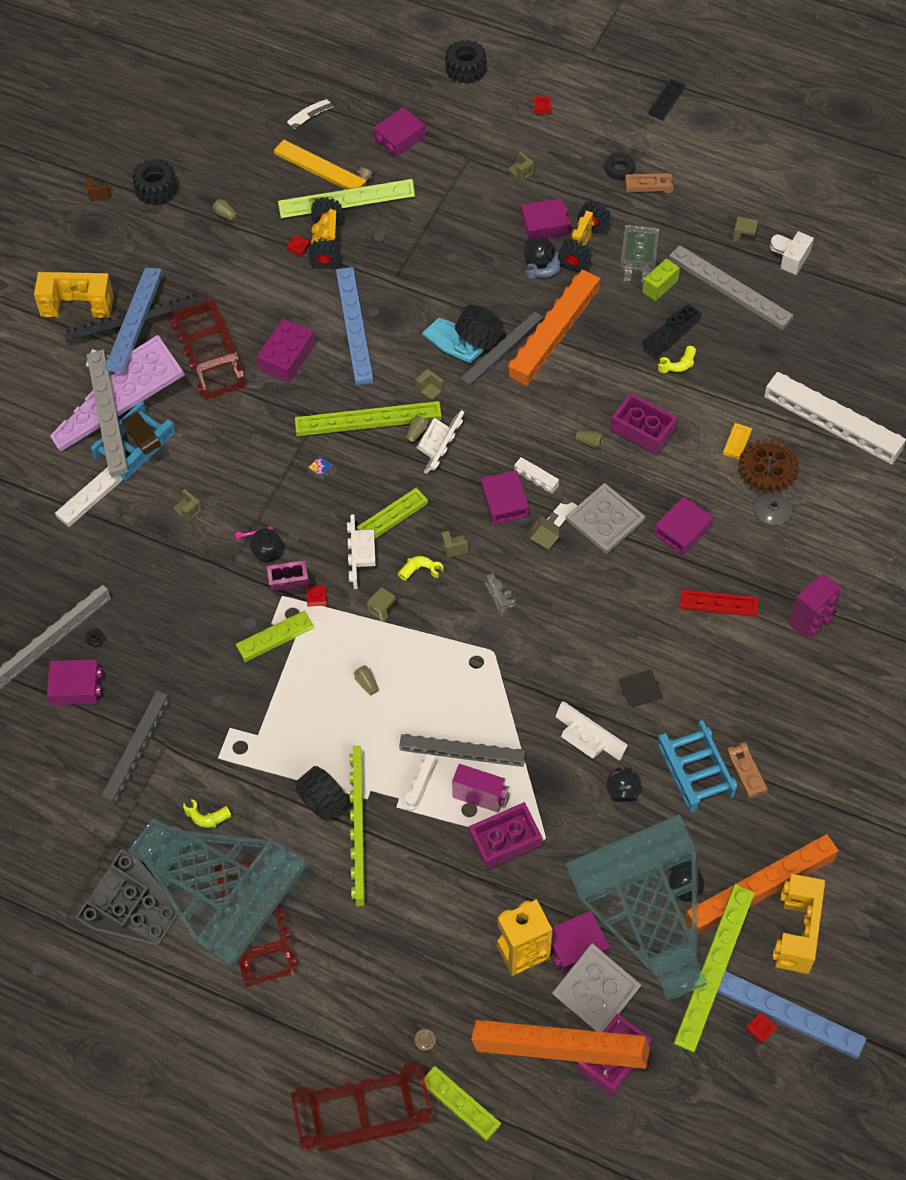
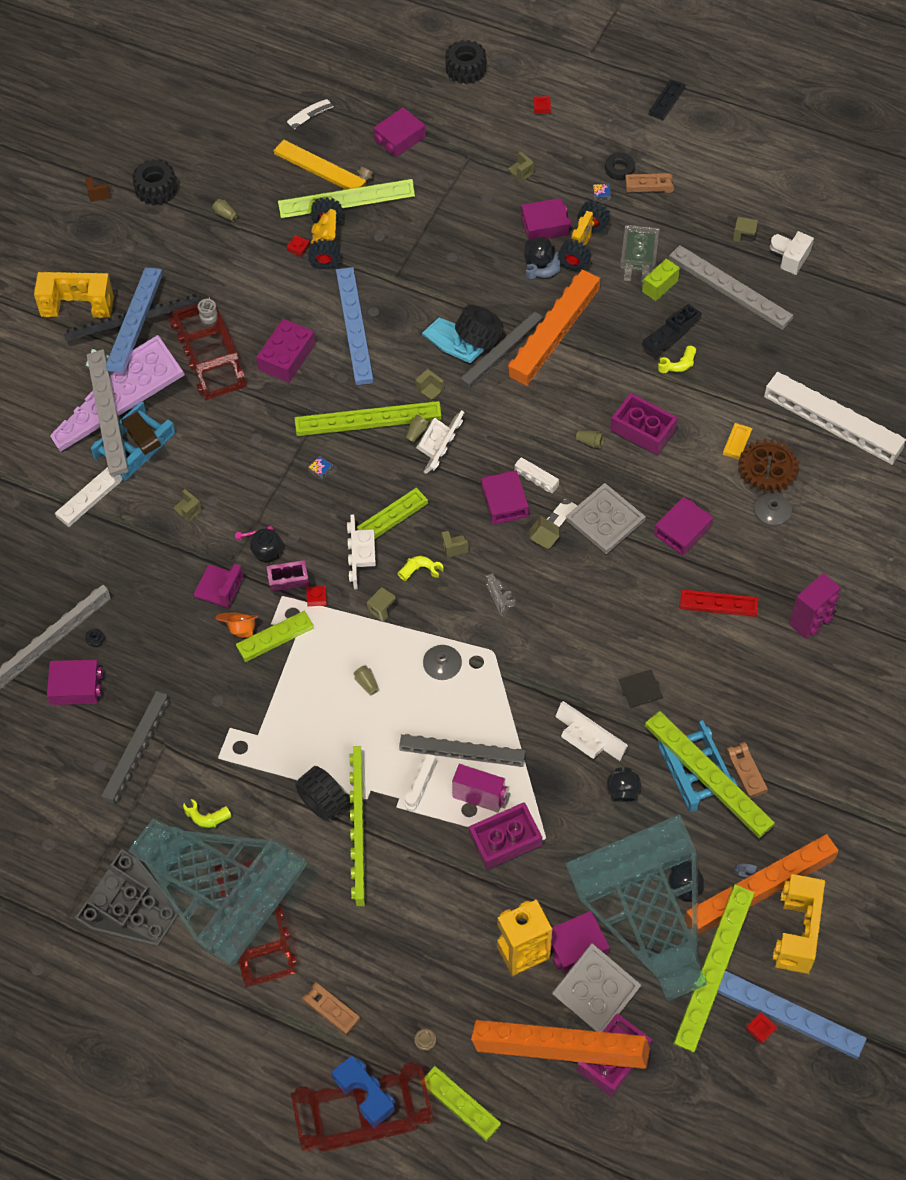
none -> magenta bracket [194,563,244,608]
none -> light grey wheel [198,299,218,324]
none -> orange piece [215,612,258,638]
none -> medium nougat plate [301,982,360,1036]
none -> blue arch [331,1056,395,1129]
none -> dark grey dish [423,645,462,680]
none -> tile [593,184,611,201]
none -> lime plate [645,711,775,838]
none -> sand blue tile [733,864,757,879]

